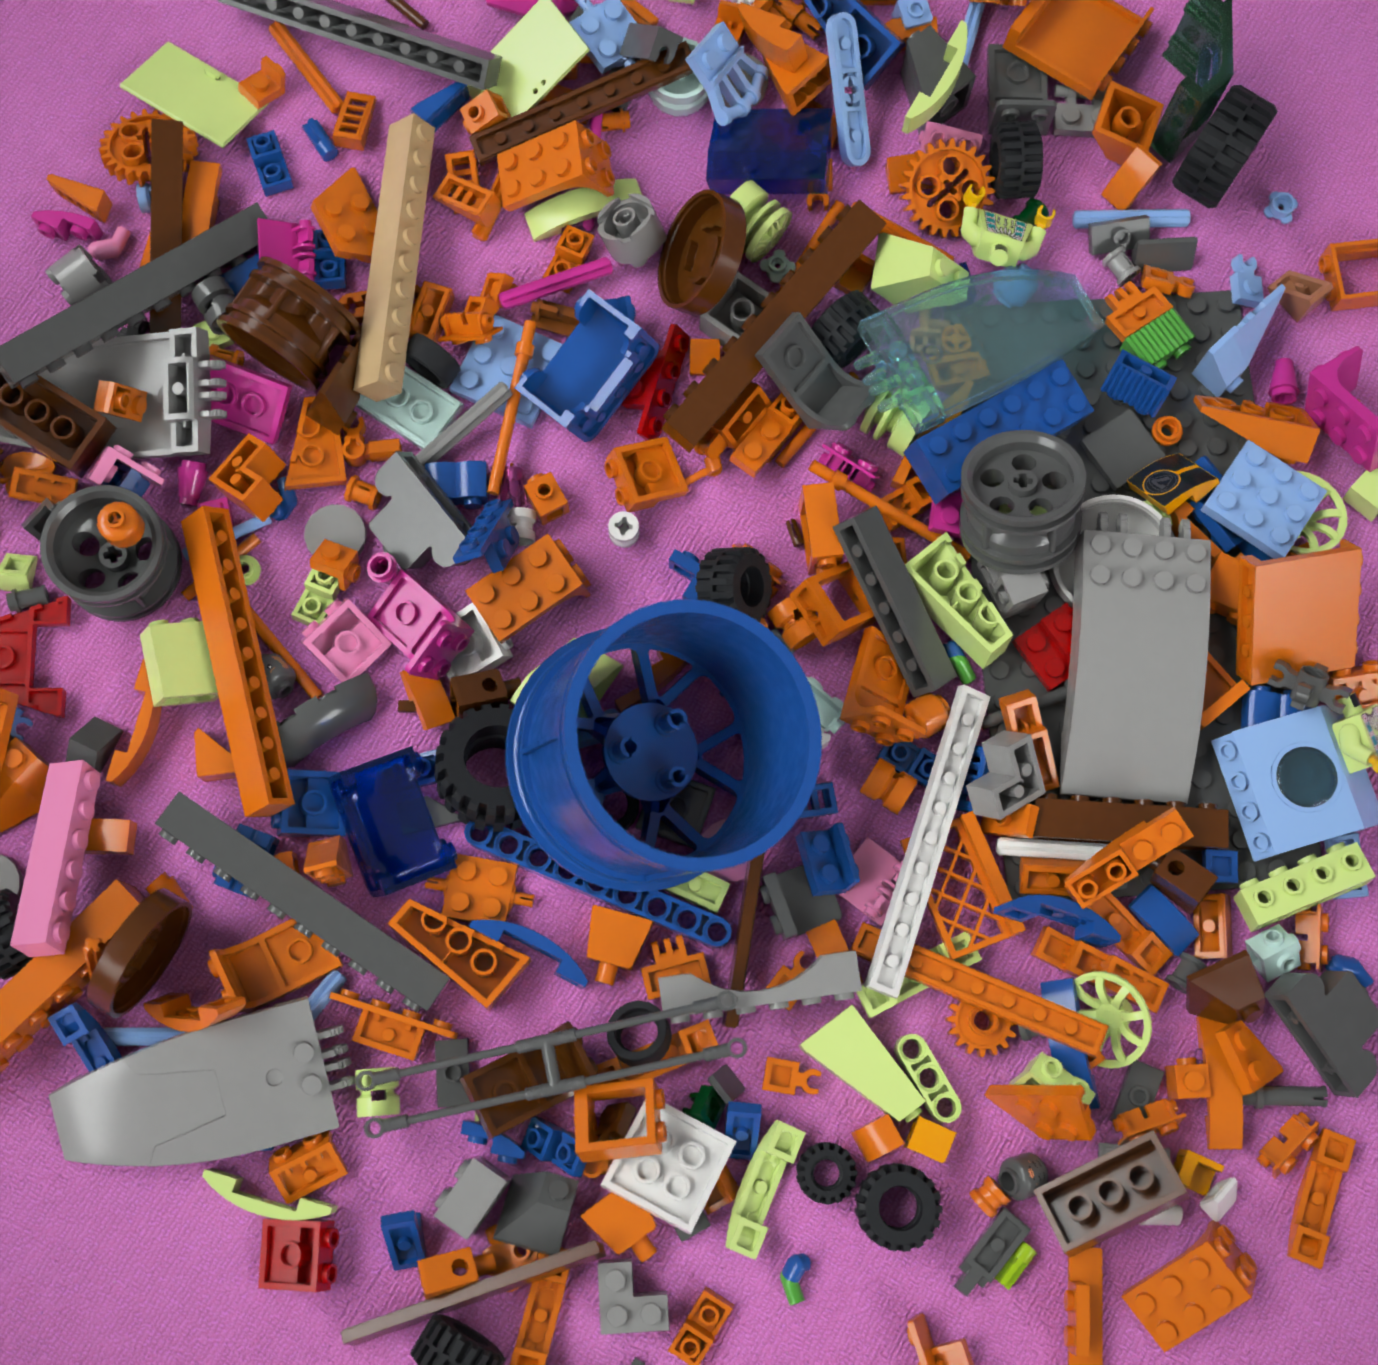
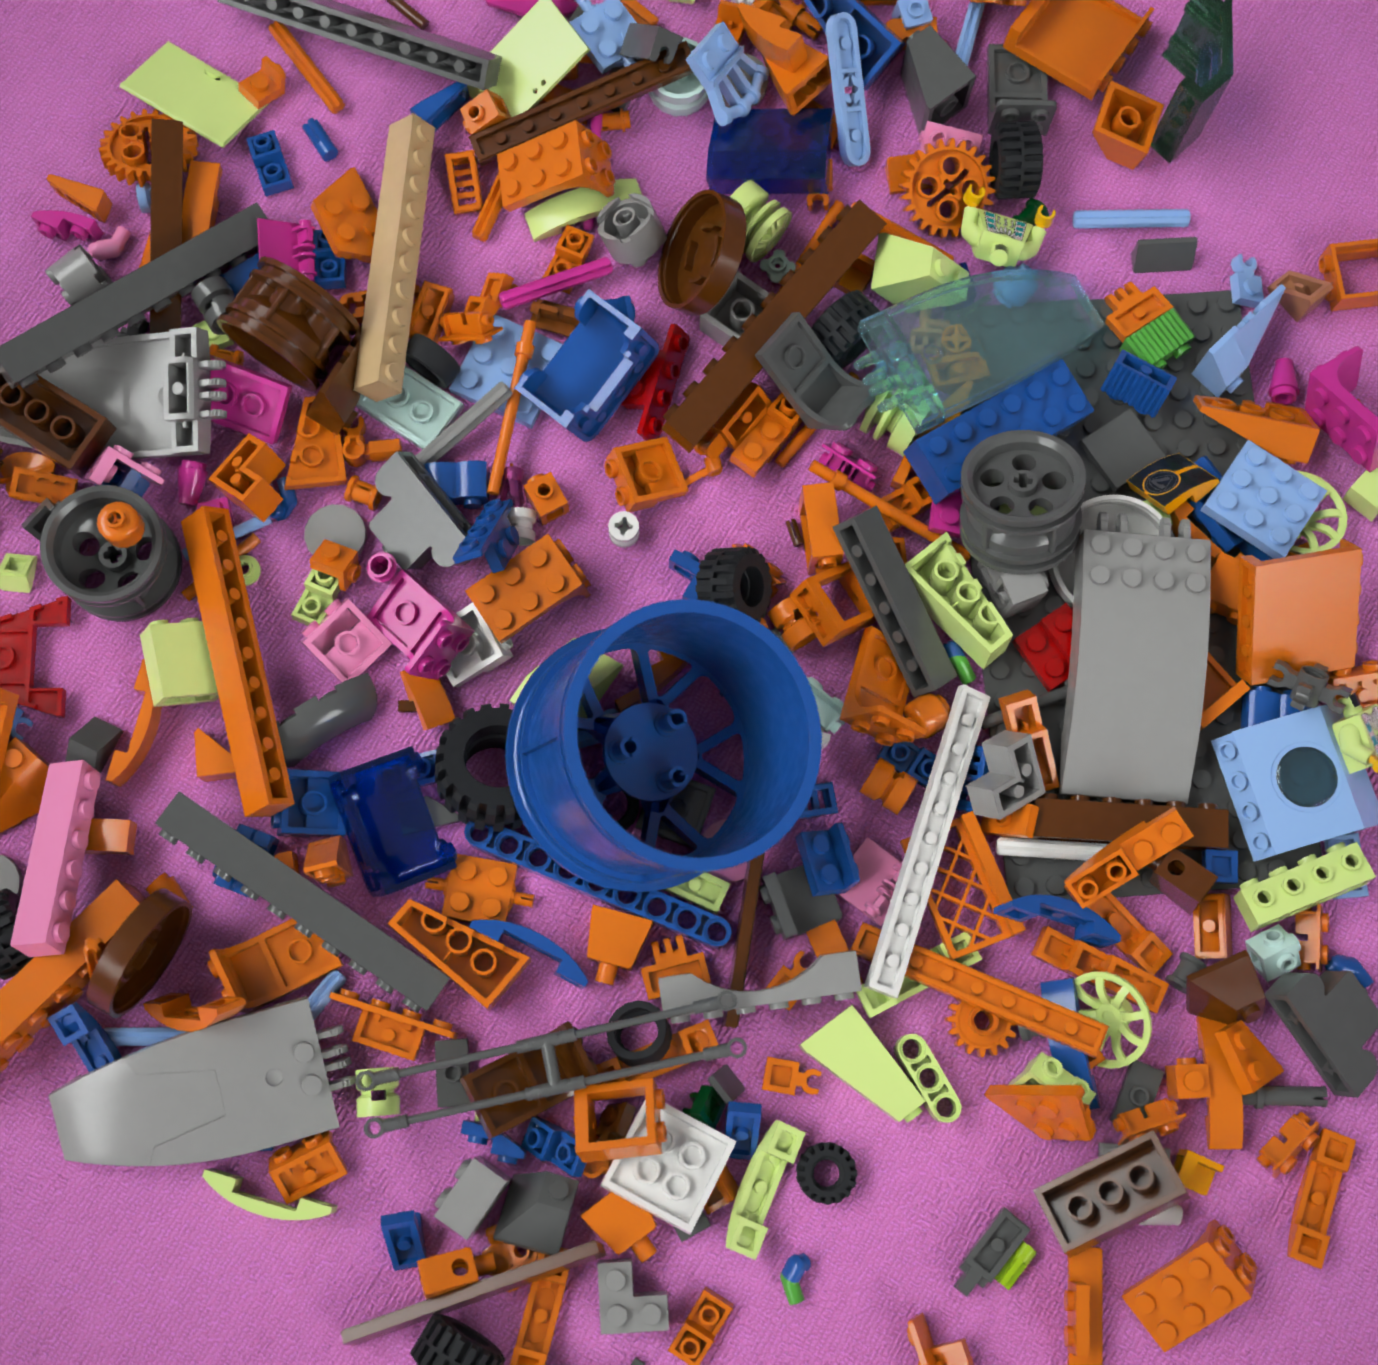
dark grey pin [6,585,50,613] -> none
orange slope [93,380,148,422] -> none
orange bar [250,606,324,700] -> none
red plate [258,1218,340,1292] -> none
dark grey head [261,653,296,700] -> none
orange slope [332,91,376,151] -> none
orange slope [433,173,502,227] -> none
reddish brown torso [450,669,521,720] -> none
orange slope [689,338,720,375] -> none
orange brick [851,1113,905,1162] -> none
black tyre [855,1163,942,1252] -> none
yellowish green slope [902,20,967,134] -> none
light orange panel [903,1116,956,1163] -> none
orange wheel [969,1175,1011,1218] -> none
dark grey head [998,1152,1048,1201] -> none
orange slope [1019,857,1085,896] -> none
light grey plate [1053,85,1107,137] -> none
dark grey plate [1088,215,1150,255] -> none
orange slope [1101,144,1162,210] -> none
light grey bush [1102,246,1141,287] -> none
blue slope [1128,884,1200,956] -> none
orange plate [1141,265,1195,298] -> none
orange plate [1151,416,1183,446] -> none
black tyre [1172,85,1278,208] -> none
white slope [1199,1177,1238,1222] -> none
light blue plate [1264,191,1298,224] -> none

